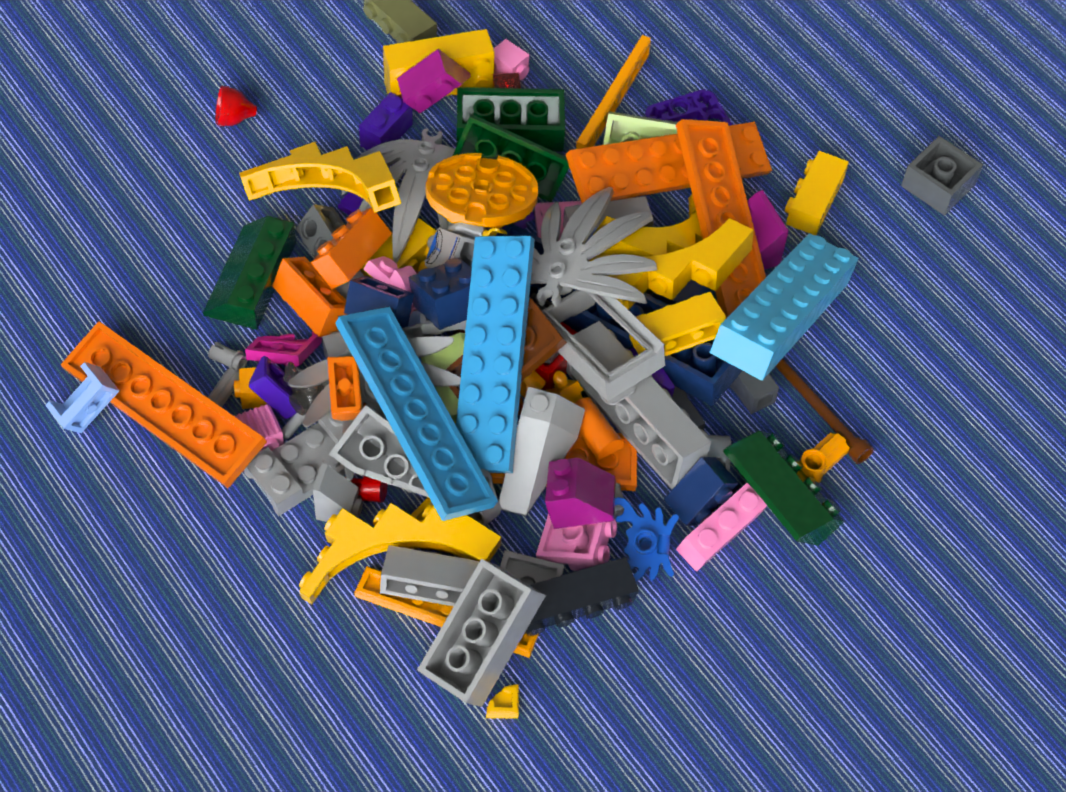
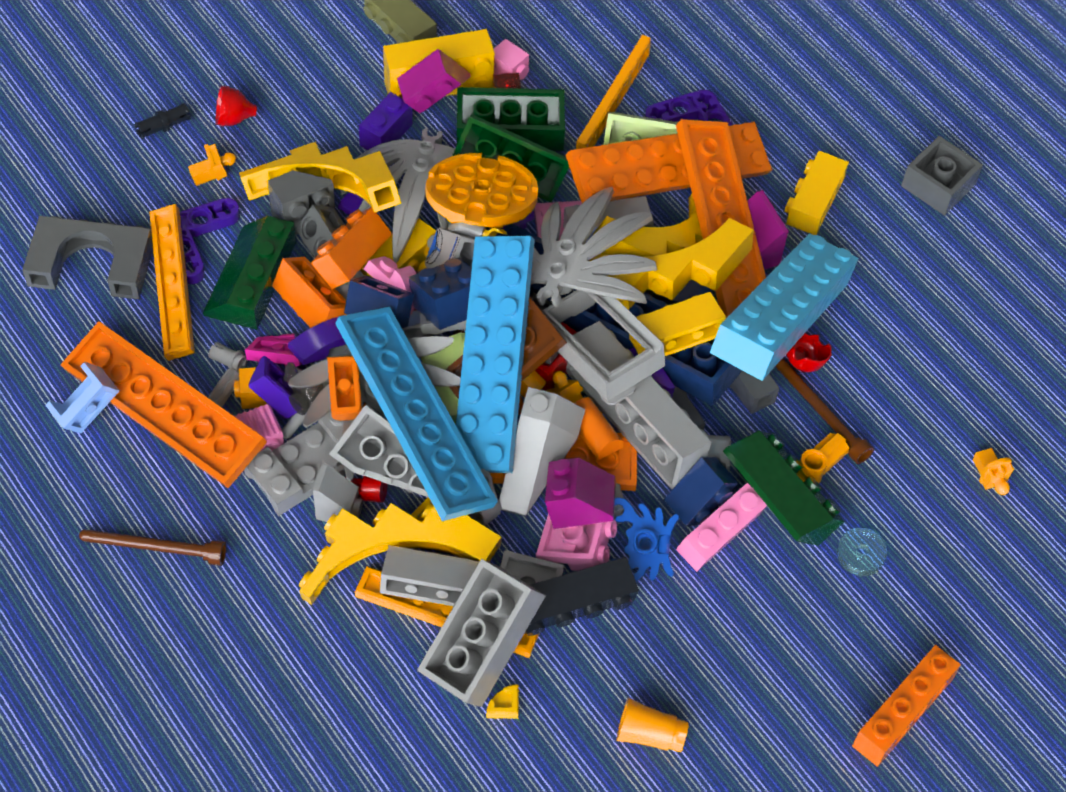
none -> dark grey arch [22,216,153,300]
none -> reddish brown piece [79,529,226,566]
none -> black pin [134,103,191,139]
none -> light orange tile [149,204,195,361]
none -> dark purple beam [180,198,240,285]
none -> light orange piece [188,144,236,186]
none -> dark grey slope [268,170,335,235]
none -> dark purple slope [288,317,346,365]
none -> light orange plant [616,697,689,752]
none -> red hair [786,333,832,373]
none -> clear light blue piece [837,528,887,576]
none -> orange brick [852,645,961,767]
none -> light orange piece [973,448,1014,495]

